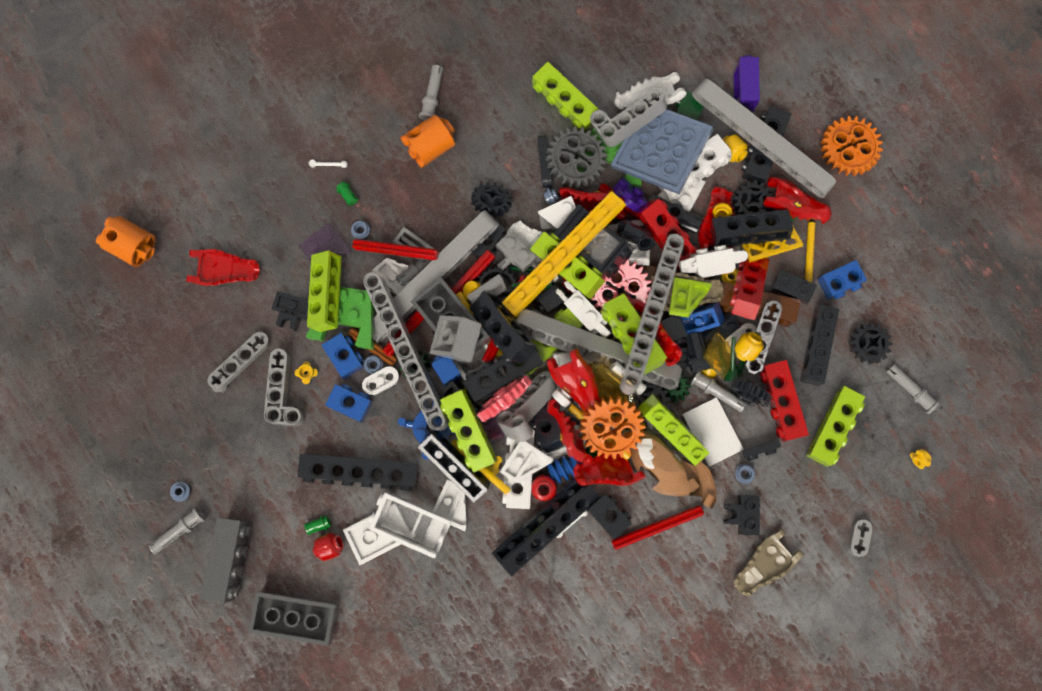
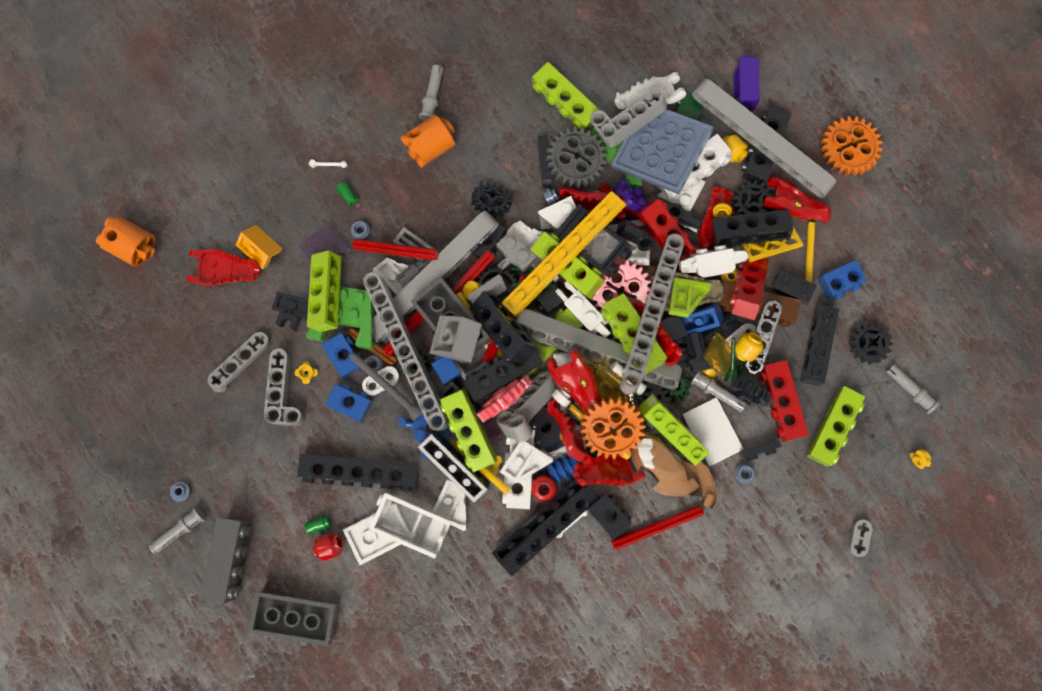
black plate [723,495,760,535] -> none
dark tan animal [734,528,805,596] -> none
none -> light orange panel [236,225,282,269]
none -> dark grey piece [349,352,422,421]

